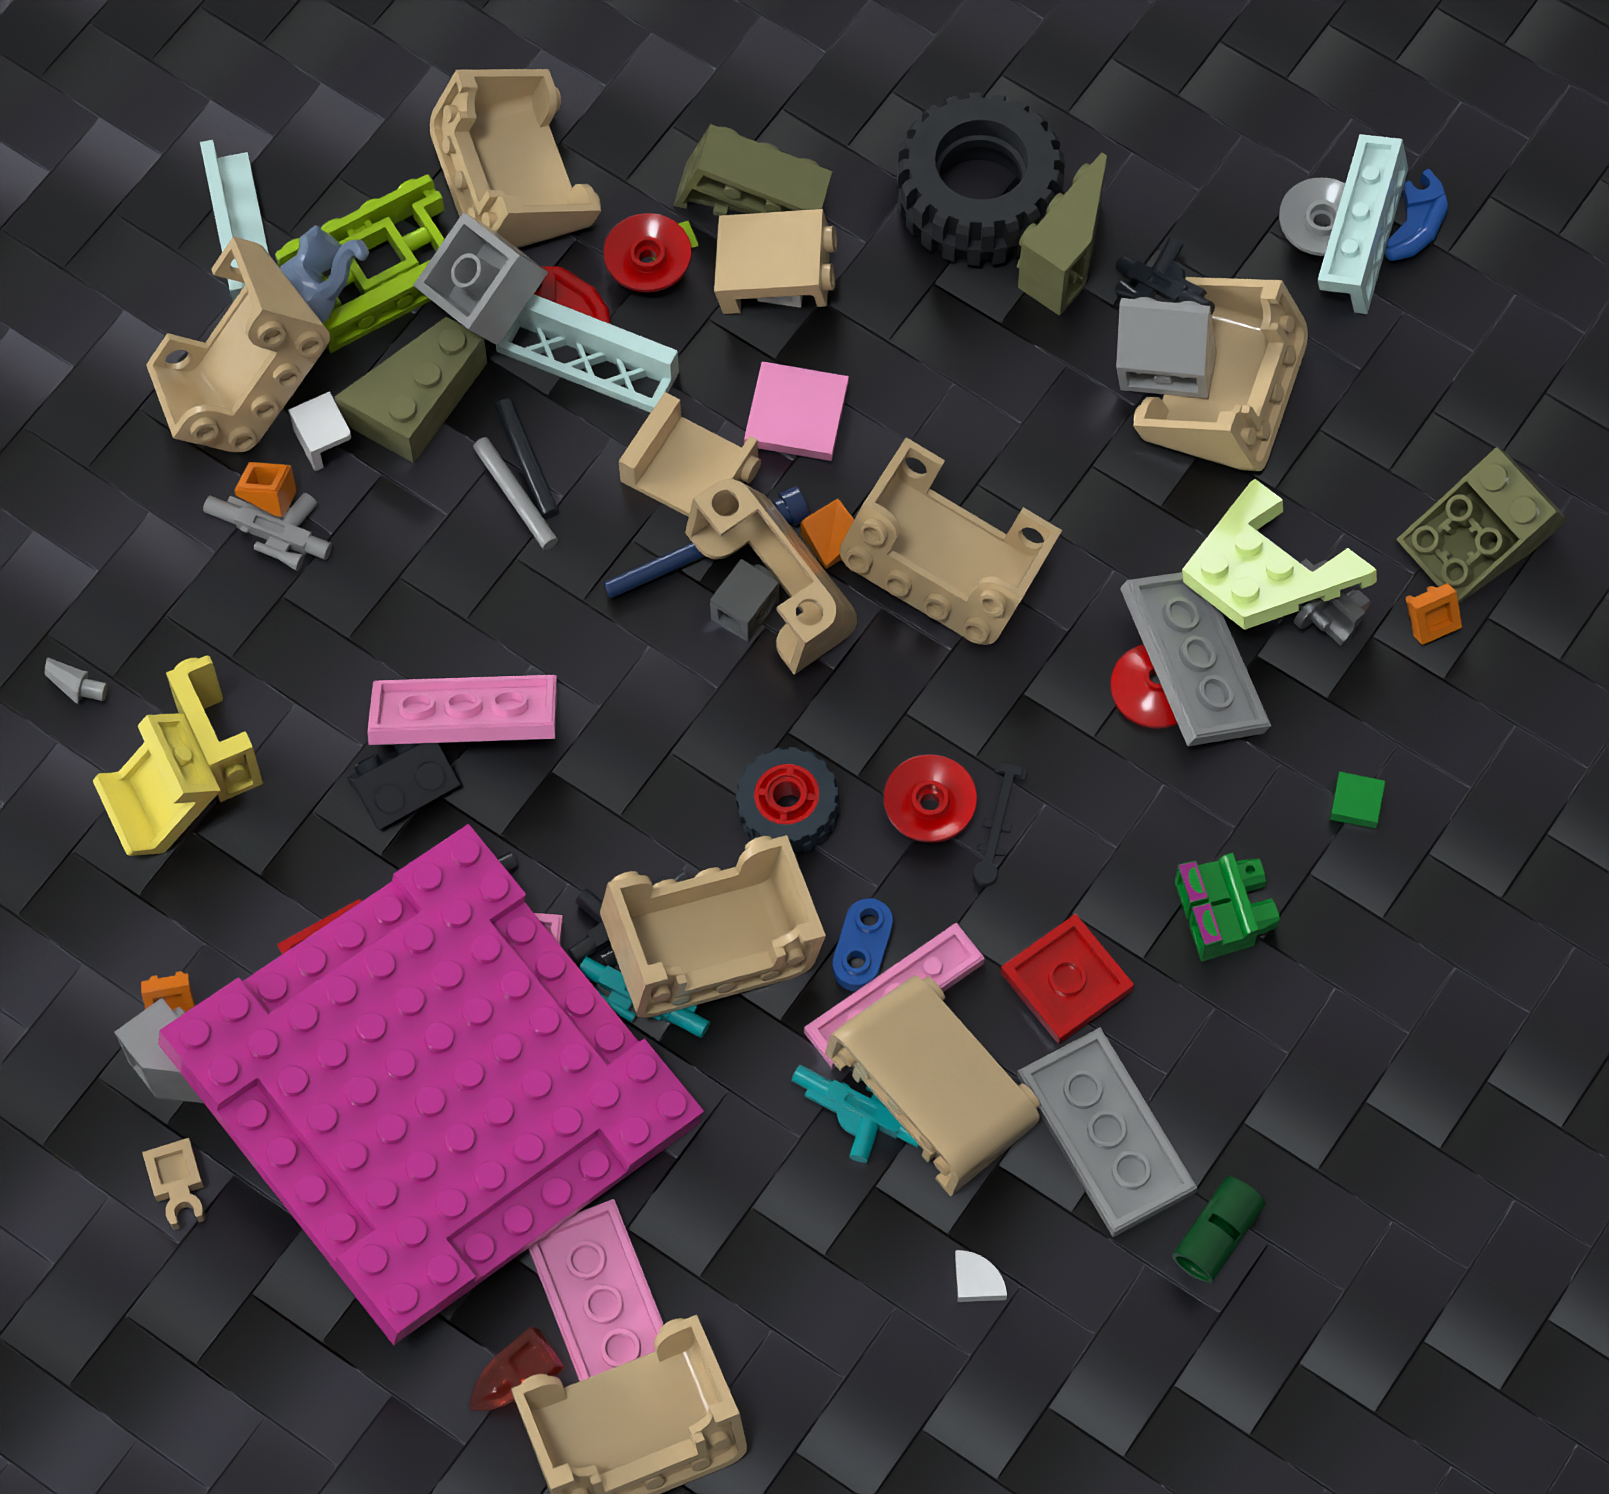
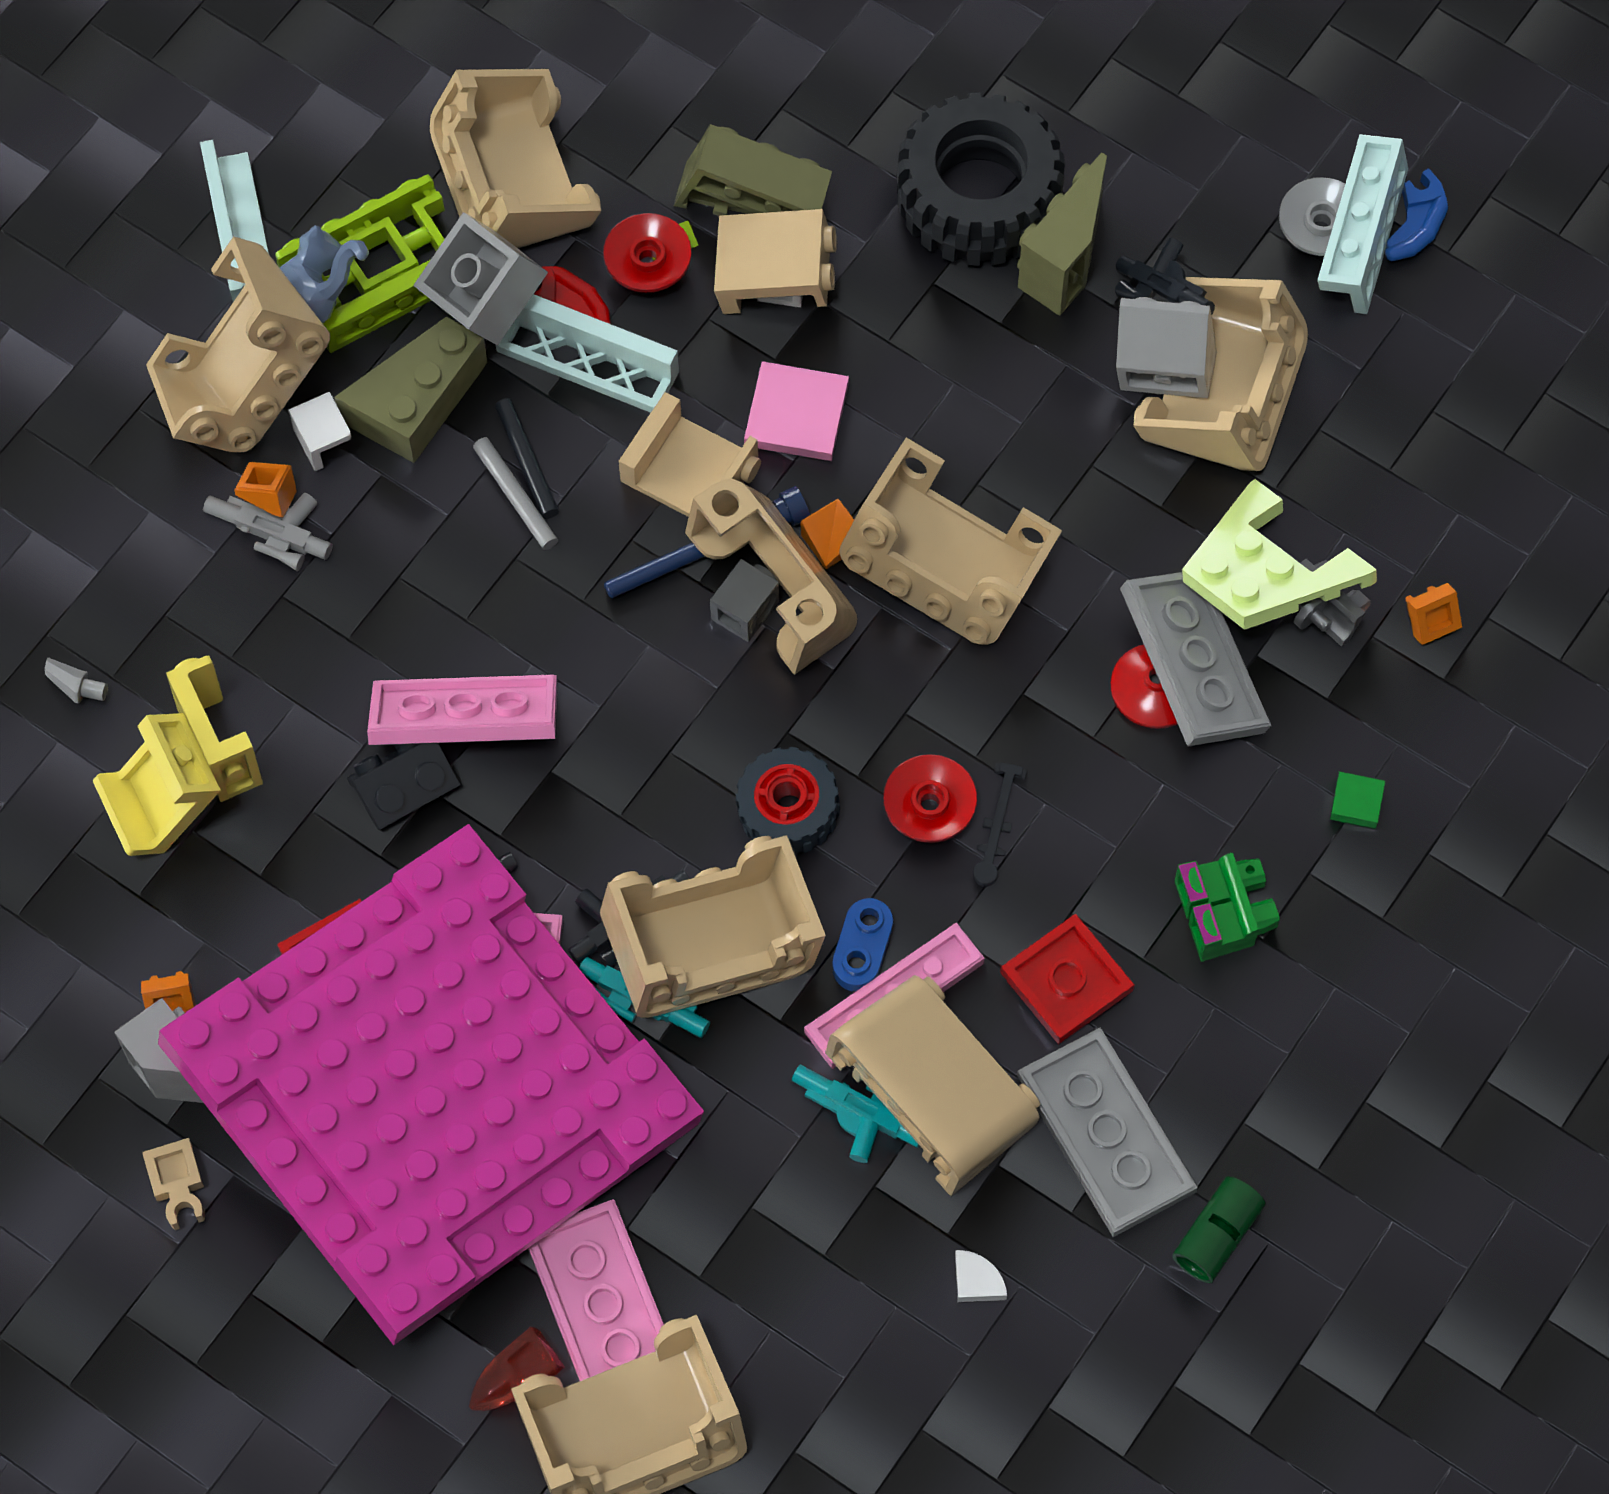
olive slope [1396,447,1568,604] -> none

